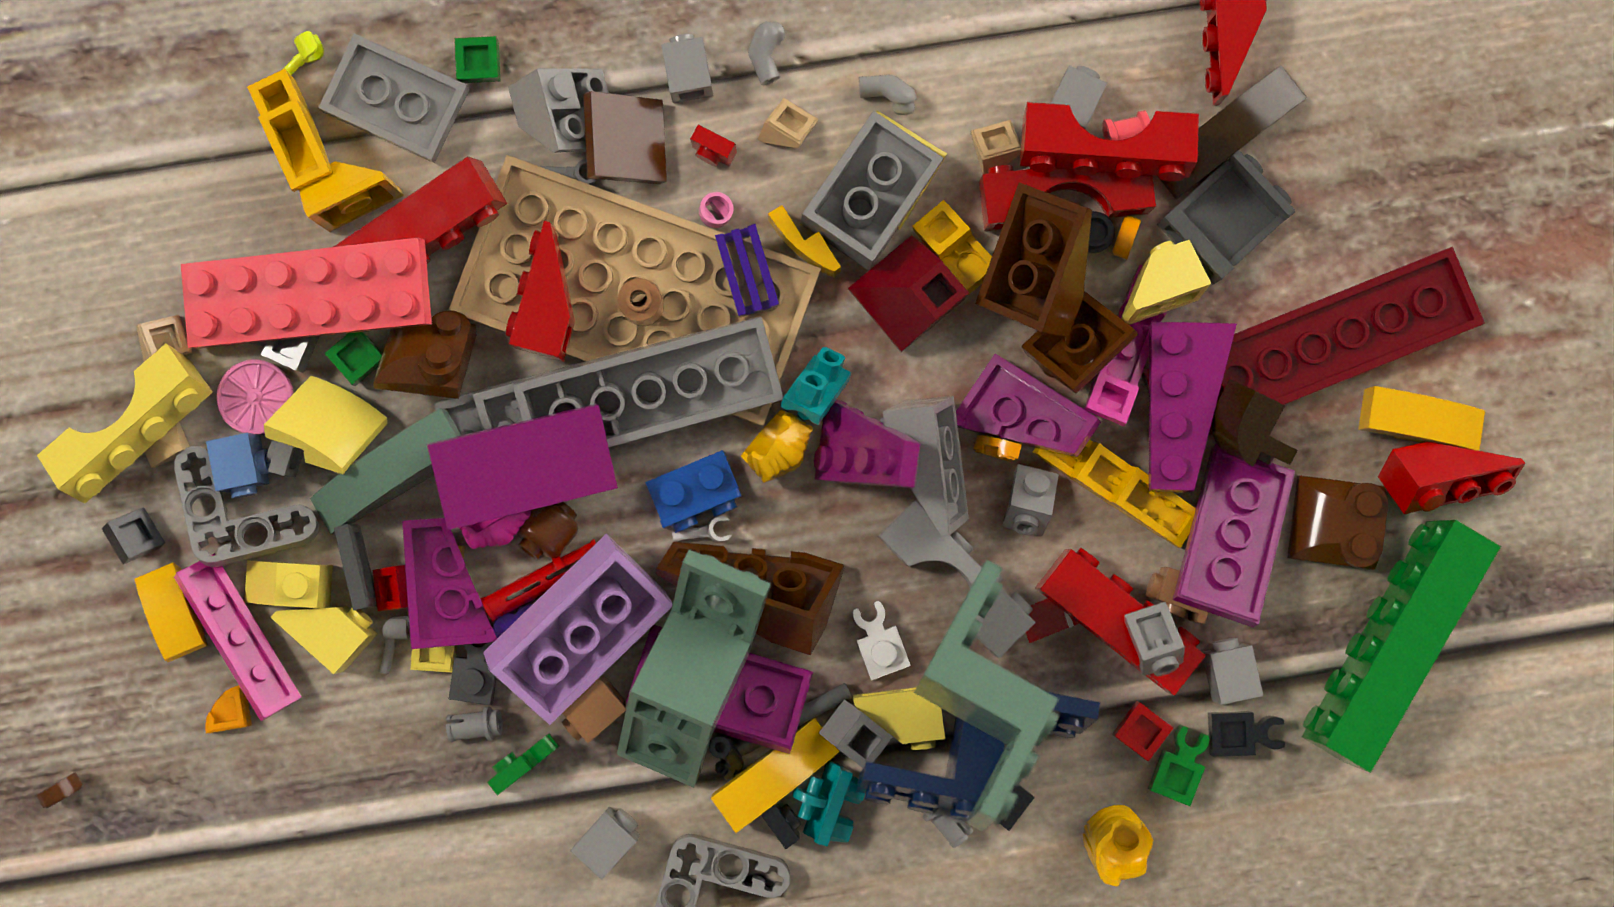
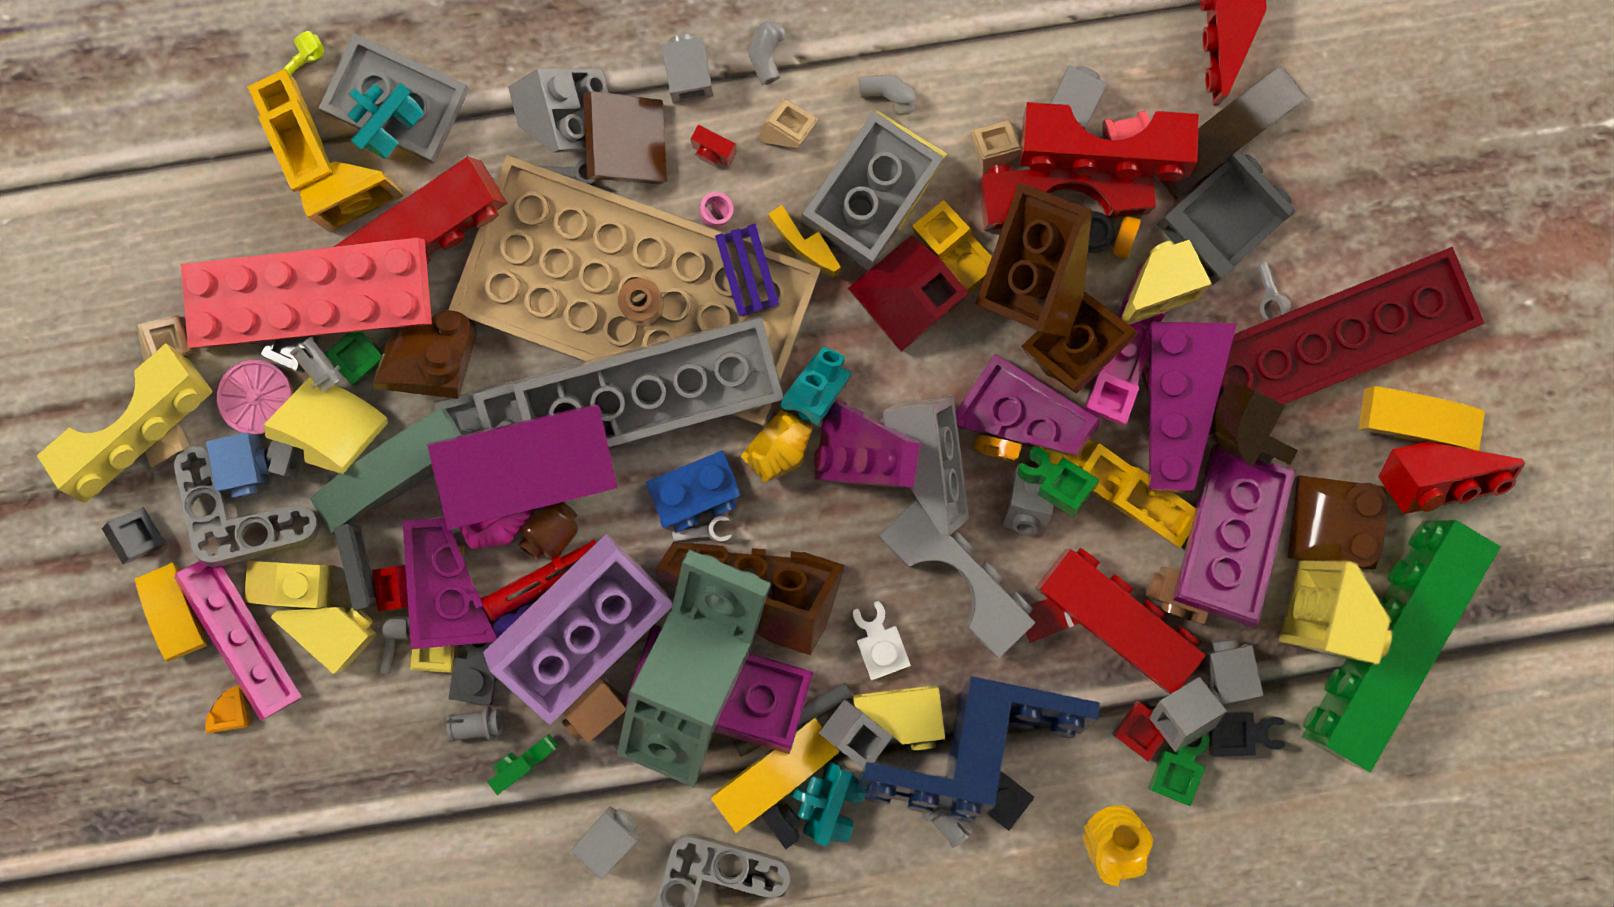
reddish brown tile [35,772,83,809] -> none
green plate [454,36,501,83] -> none
red slope [506,221,575,362] -> none
black arm [709,736,744,780] -> none
sand green bracket [914,560,1059,831] -> none
light grey bracket [1124,602,1185,676] -> none
none -> light grey pin [289,336,343,393]
none -> teal hips [347,82,424,159]
none -> green plate [1017,447,1099,518]
none -> light grey brick [1150,677,1226,752]
none -> light grey hand [1258,262,1291,320]
none -> light yellow slope [1278,561,1392,664]

